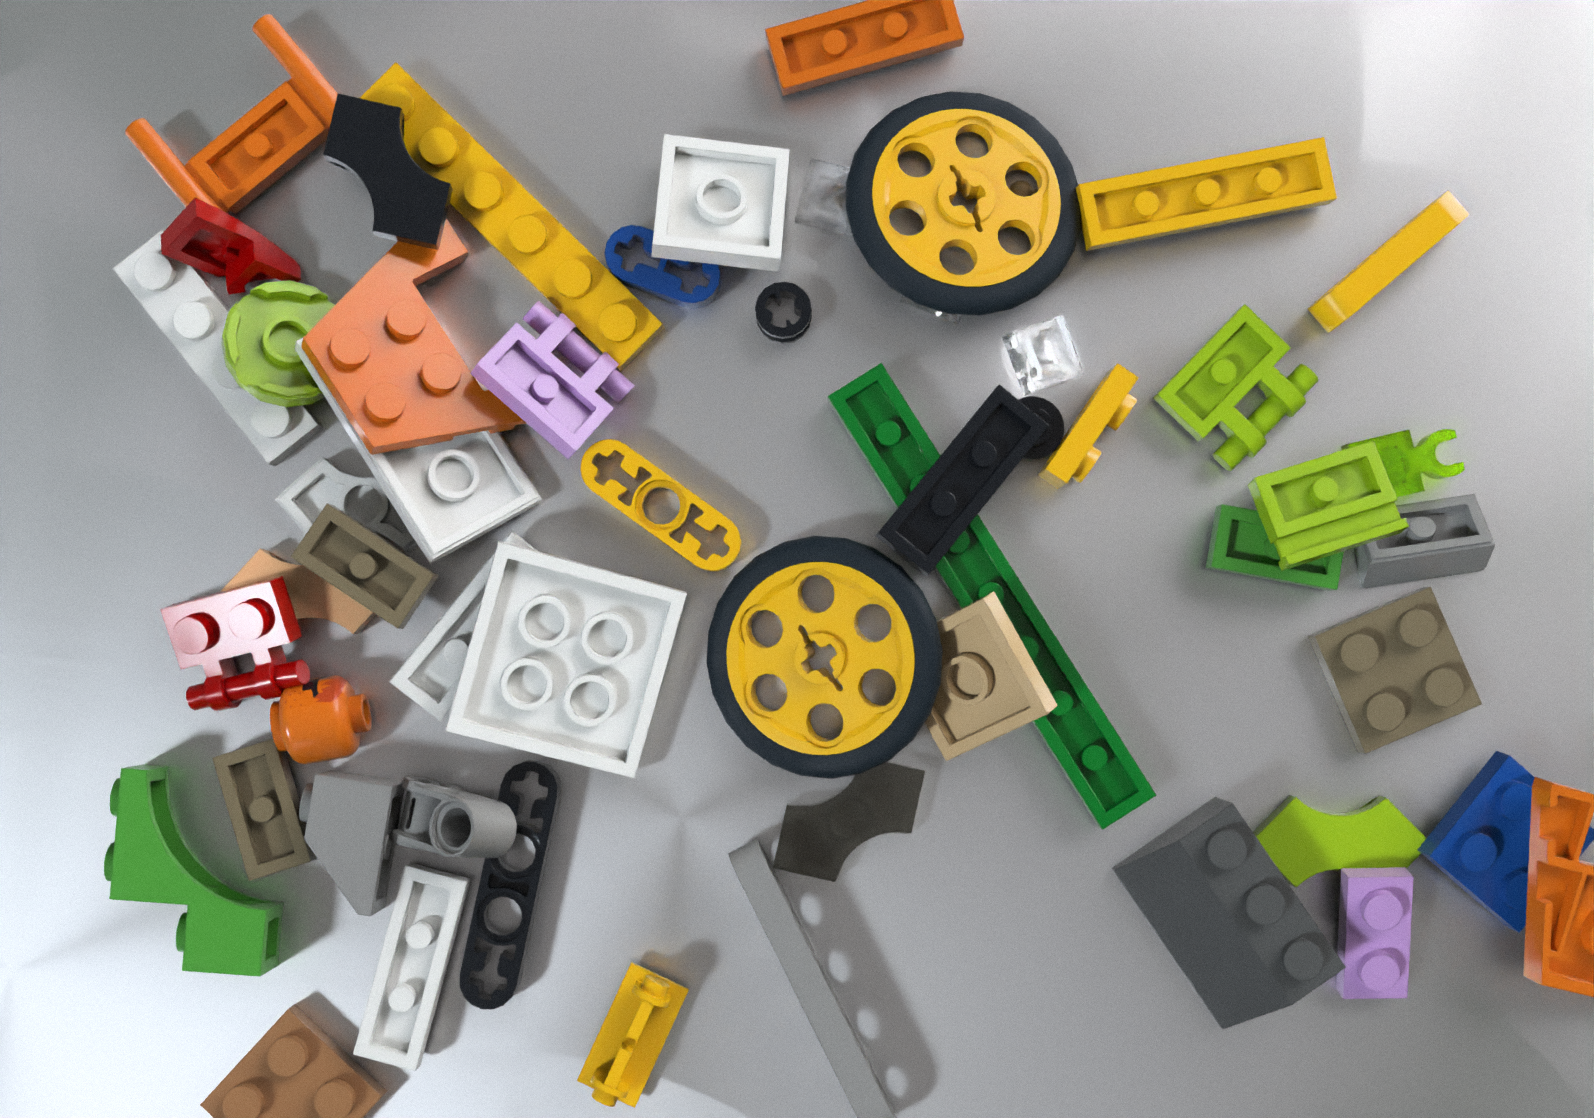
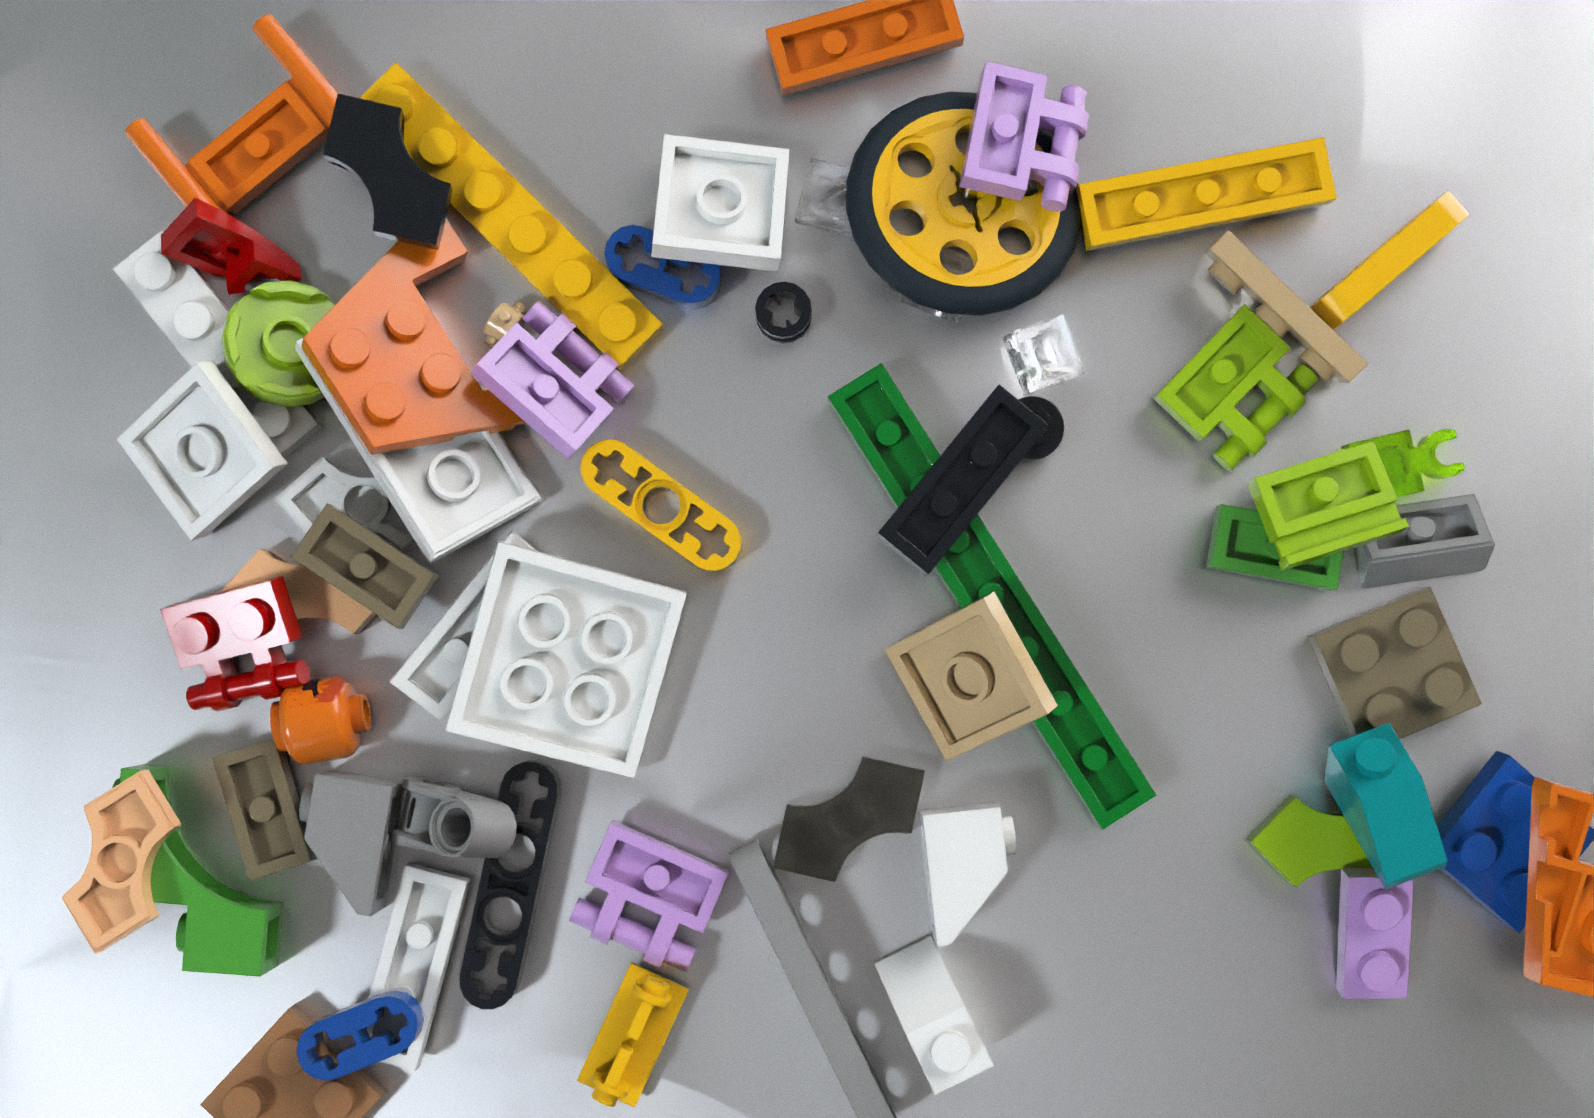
wedge [706,536,943,779] -> none
yellow plate [1037,363,1139,489] -> none
dark grey slope [1112,797,1346,1029] -> none
none -> light nougat tile [61,769,182,954]
none -> white plate [116,360,288,541]
none -> blue beam [297,990,424,1081]
none -> tan piece [483,301,526,348]
none -> lavender plate [569,821,729,972]
none -> white slope [874,934,994,1095]
none -> white slope [918,802,1017,947]
none -> lavender plate [959,61,1089,212]
none -> tan plate [1205,230,1368,383]
none -> teal slope [1324,723,1448,890]

